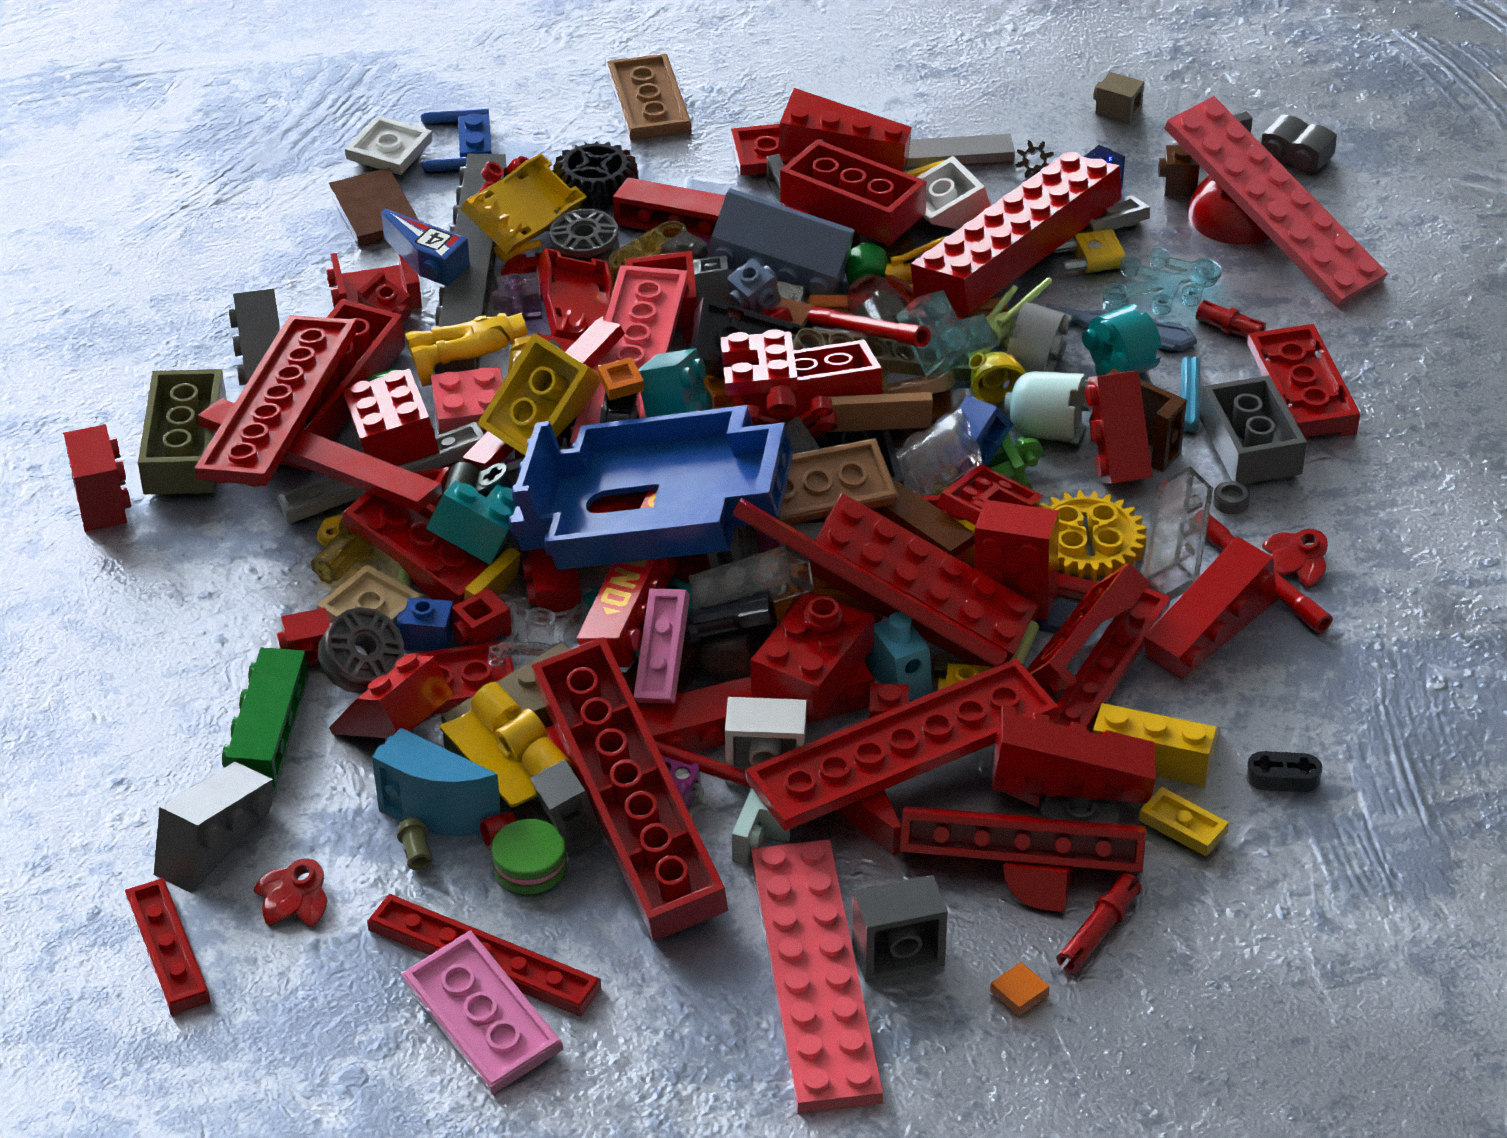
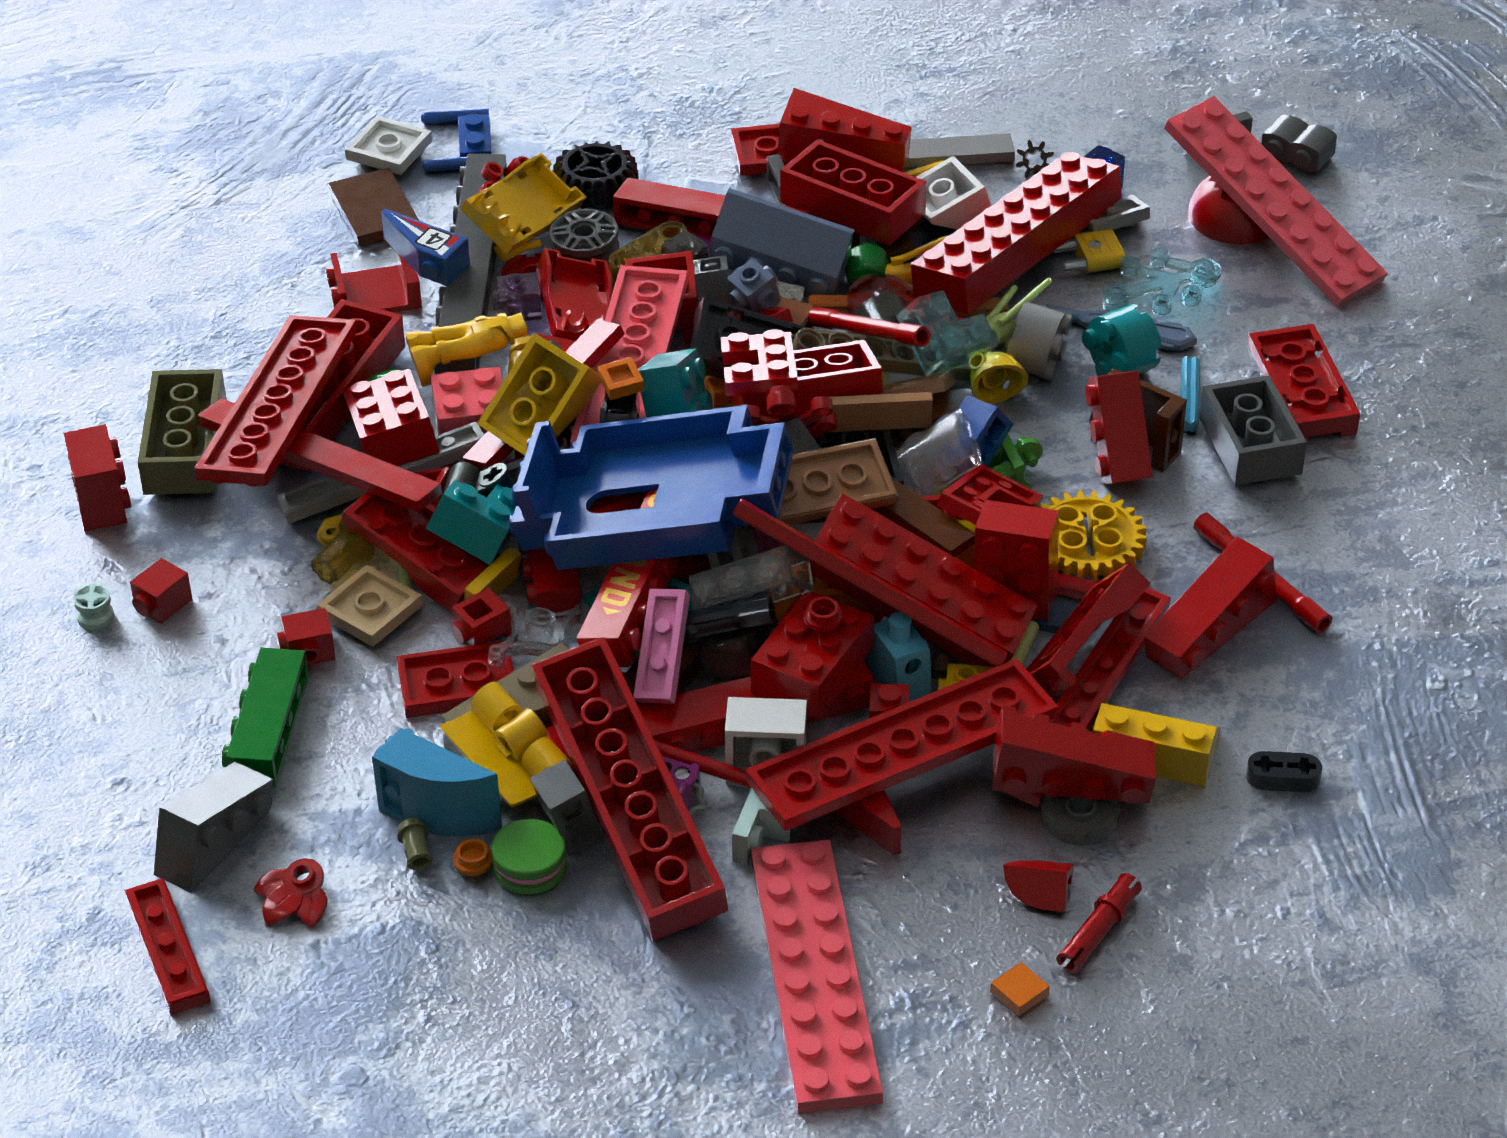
dark grey wedge [228,288,280,386] -> none
dark grey wheel [318,607,404,694] -> none
red slope [329,654,454,738] -> none
red brick [357,271,412,322] -> none
red tile [367,893,601,1017] -> none
blue brick [396,597,453,652] -> none
bright pink tile [401,930,563,1095] -> none
red hose [480,810,517,850] -> none
medium nougat tile [607,53,692,140] -> none
dark grey brick [852,875,948,982] -> none
red brick [900,806,1146,873] -> none
light aqua cylinder [1004,371,1090,444] -> none
dark tan brick [1093,72,1144,123] -> none
yellow plate [1139,787,1229,857] -> none
clear brick [1141,466,1213,600] -> none
reddish brown brick [1158,145,1200,196] -> none
red pin [1196,300,1266,339] -> none
dark grey tile [1213,481,1250,515] -> none
red plate [1262,529,1328,589] -> none
none -> light aqua wheel [73,584,115,631]
none -> red brick [130,558,193,624]
none -> orange plate [453,838,493,876]

